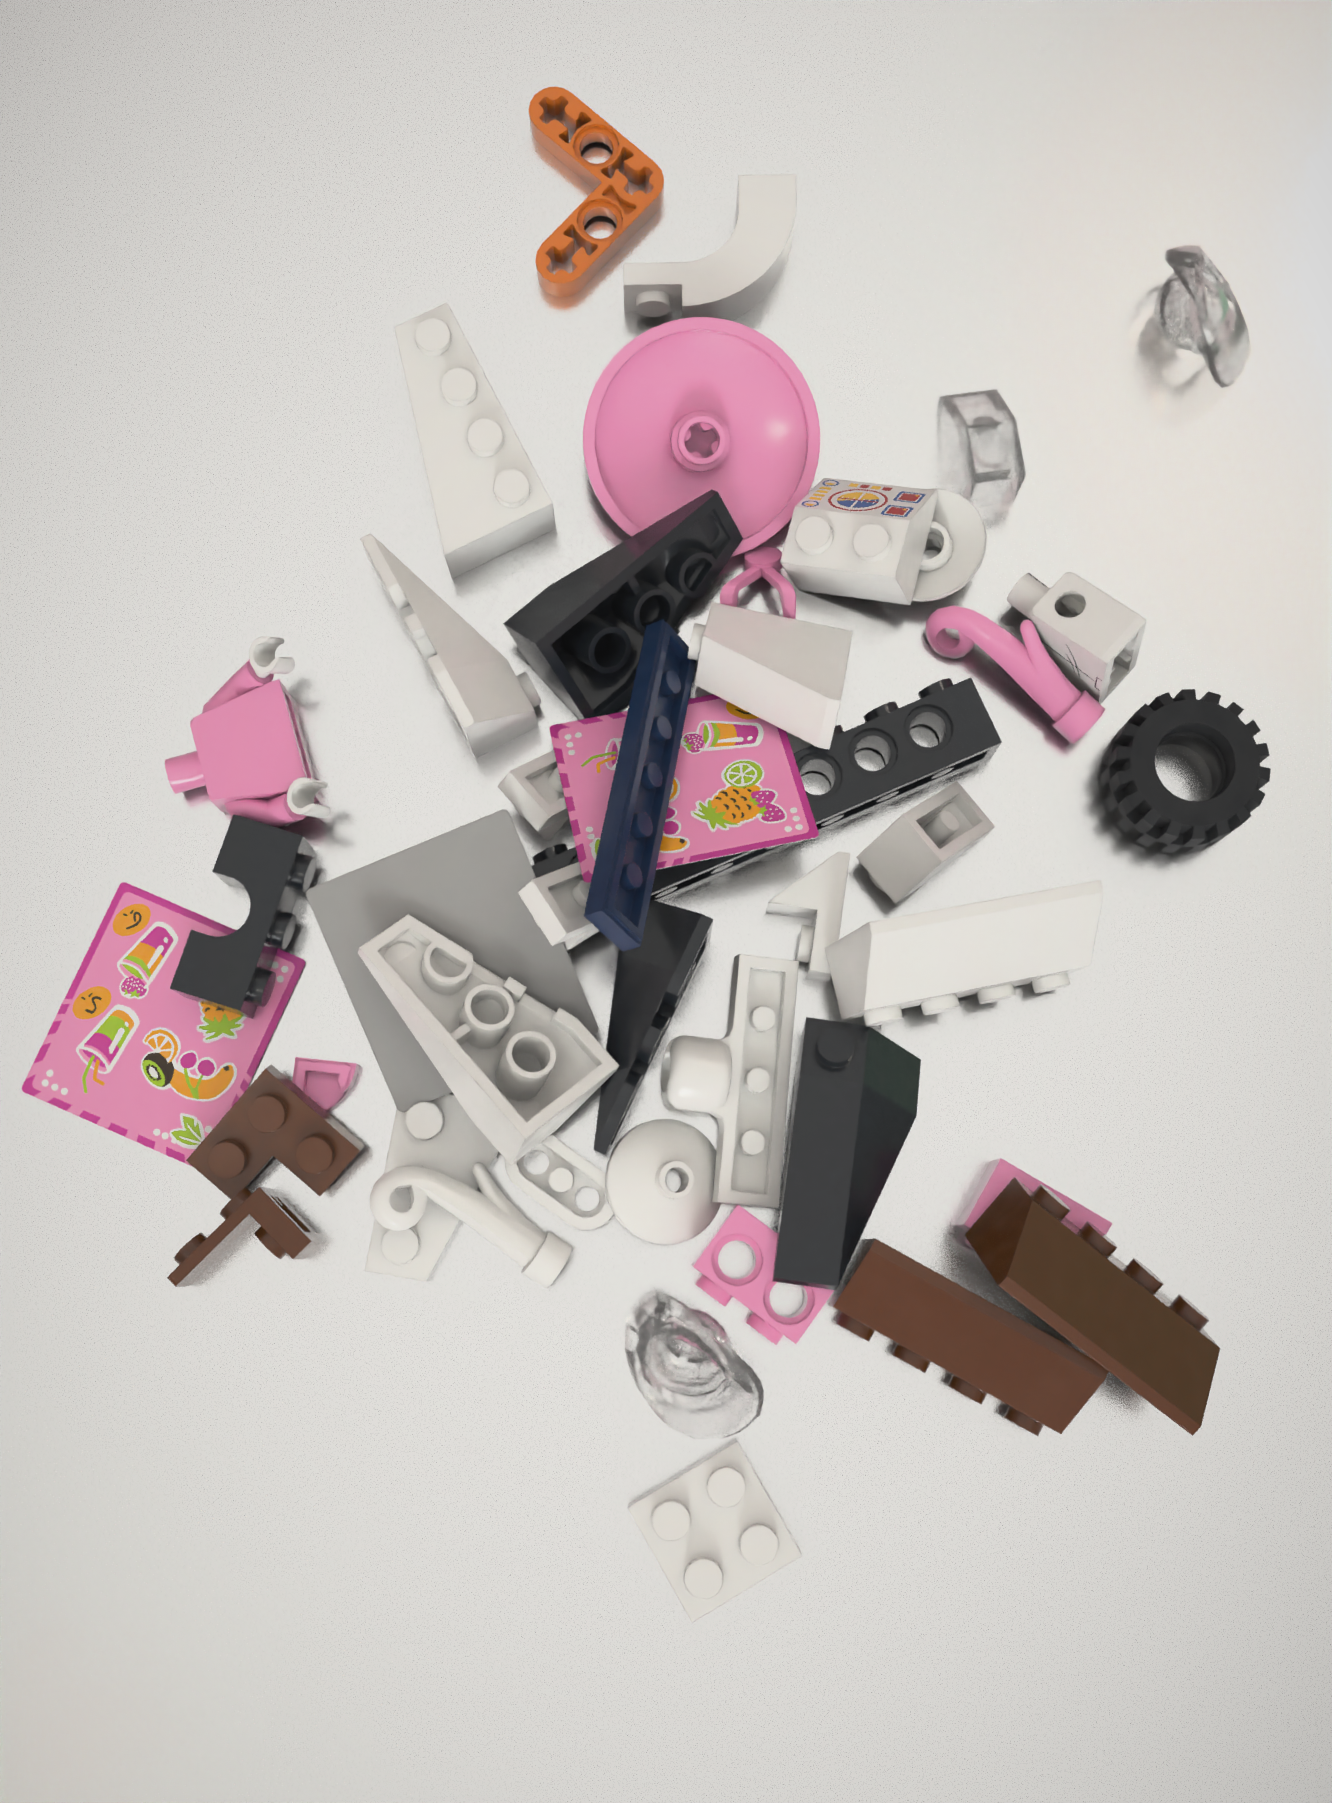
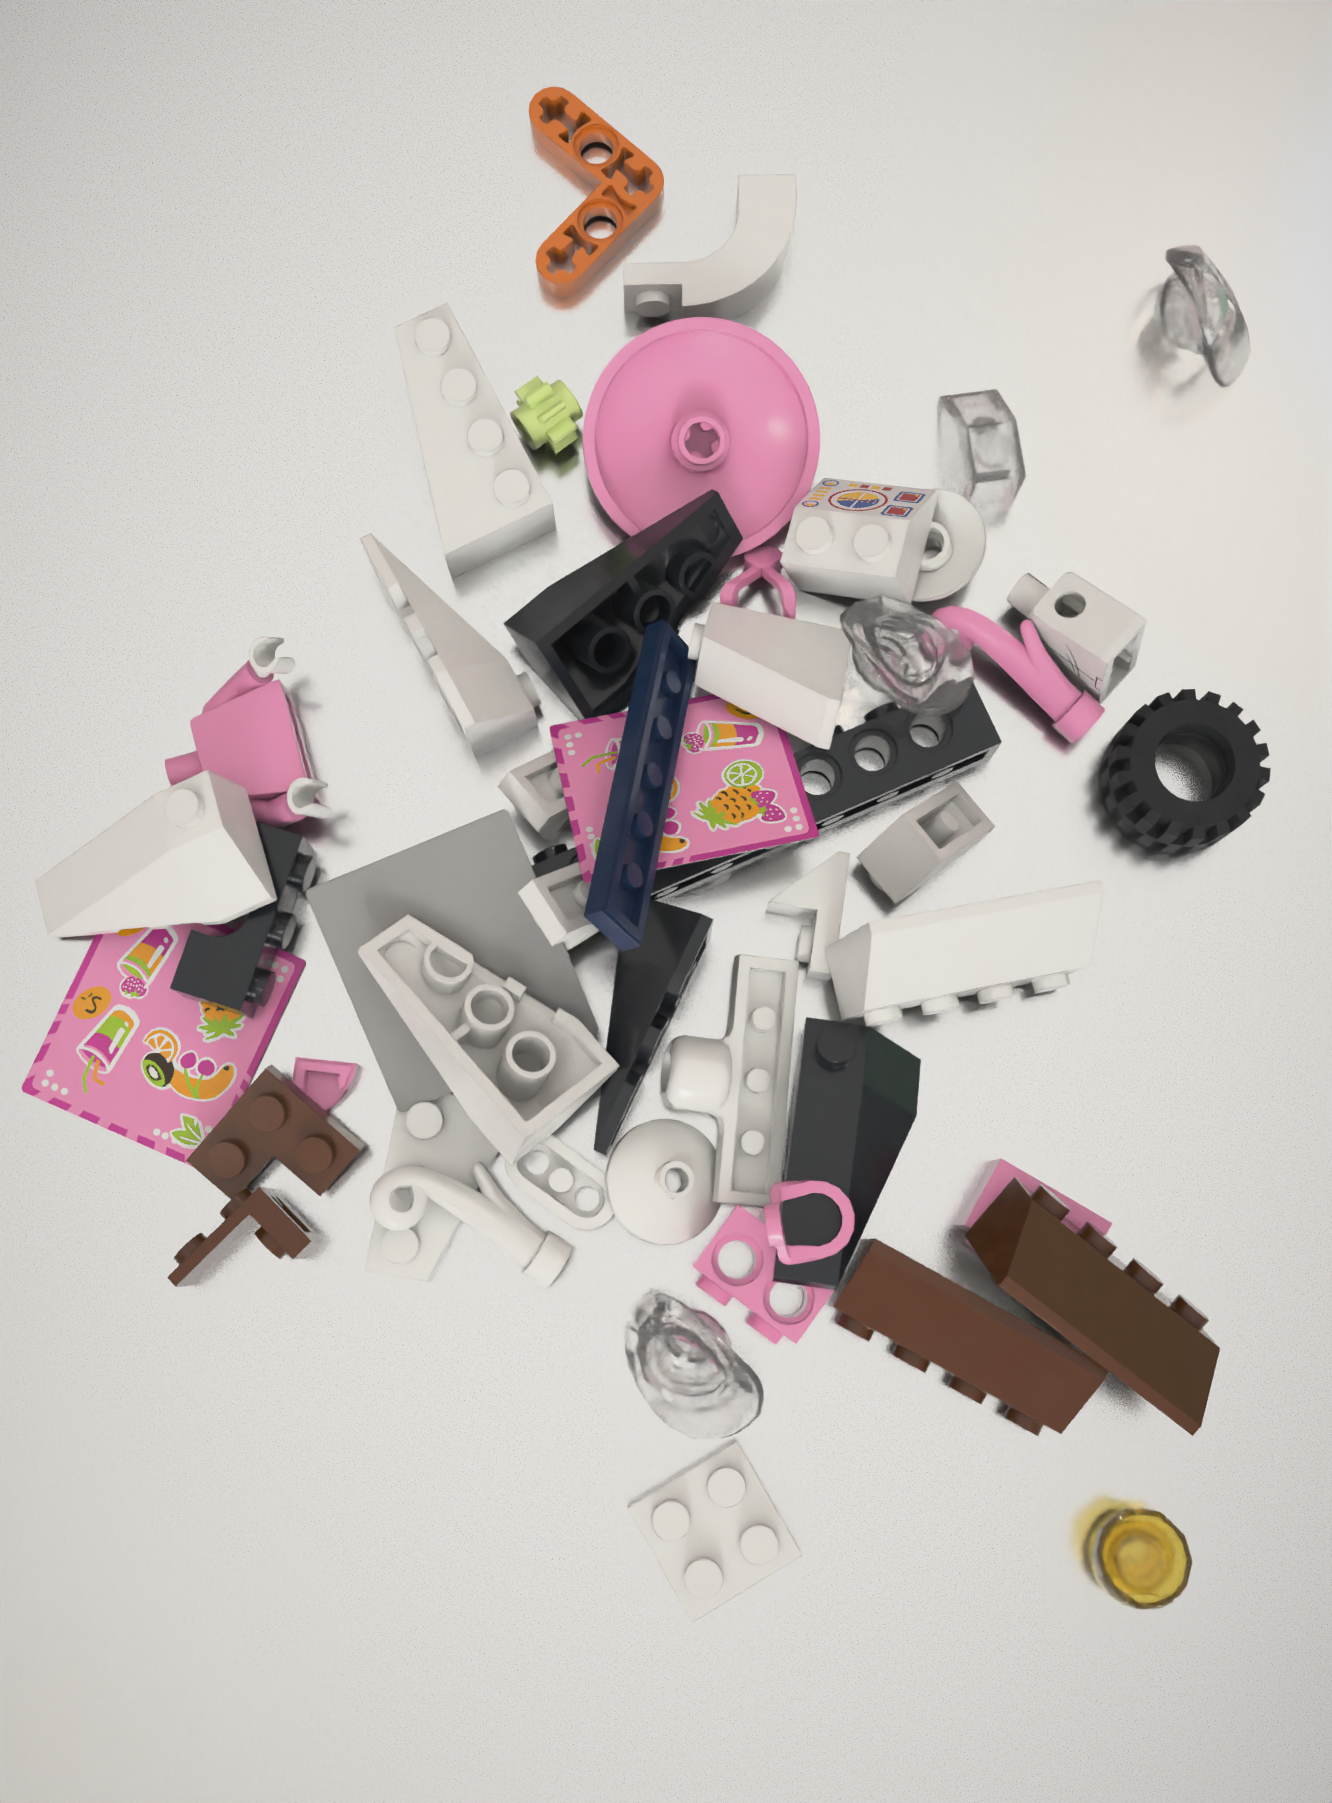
none -> white wedge [35,770,277,938]
none -> yellowish green gear [510,375,583,454]
none -> bright pink piece [764,1180,855,1265]
none -> clear hat [840,594,974,717]
none -> clear yellow hair [1091,1508,1193,1610]

